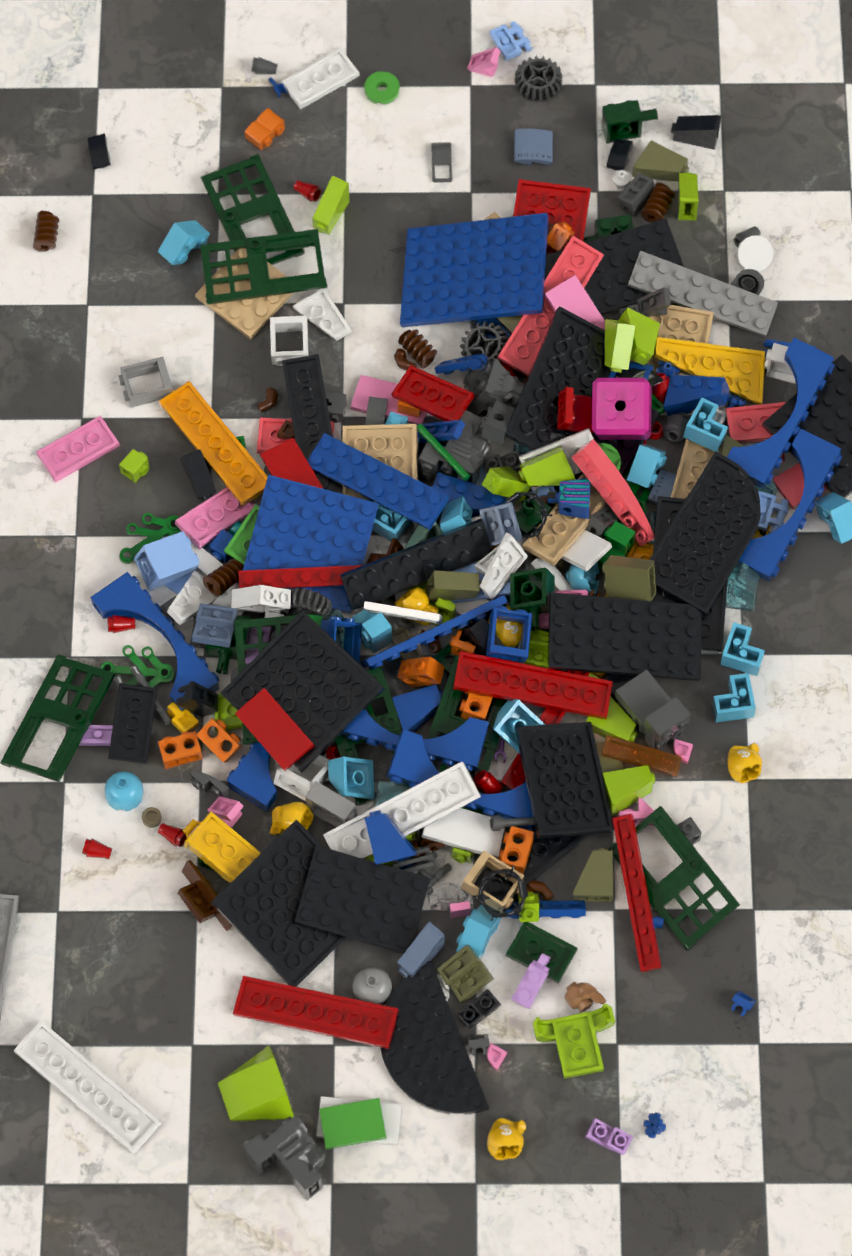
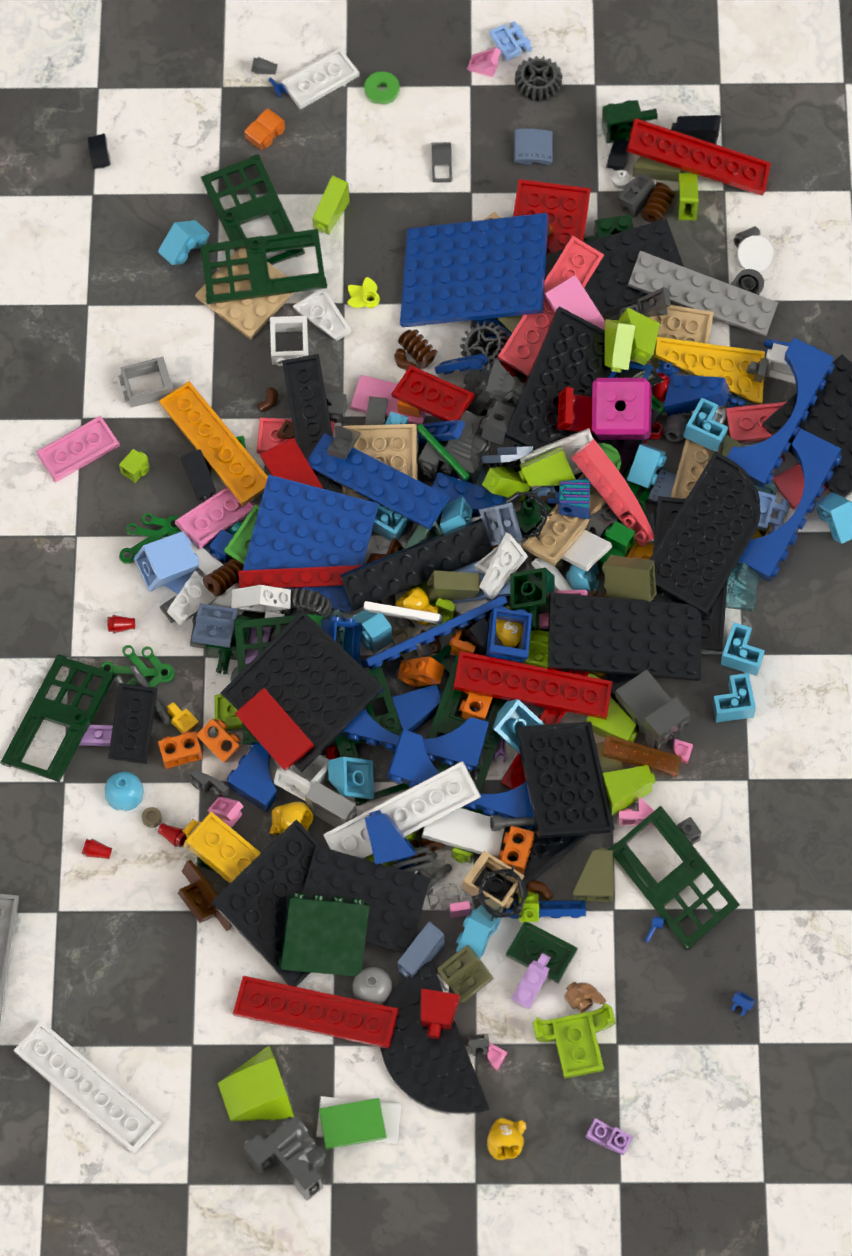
reddish brown piece [33,211,60,252] -> none
blue arch [90,572,220,711] -> none
black hinge [176,681,218,717] -> none
red cone [294,180,321,202] -> none
clear light blue slope [374,781,408,807] -> none
black slope [456,989,502,1029] -> none
red brick [474,770,502,794] -> none
orange bracket [547,222,575,251] -> none
red plate [612,813,662,973] -> none
blue plant [643,1112,666,1138] -> none
yellow piece [727,743,763,784] -> none
none -> dark green panel [278,892,369,977]
none -> dark grey slope [327,426,361,460]
none -> neon yellow plate [347,277,380,308]
none -> red torso [421,989,460,1039]
none -> sand blue slope [481,446,533,463]
none -> red plate [626,118,771,196]
none -> dark grey tile [747,358,769,383]

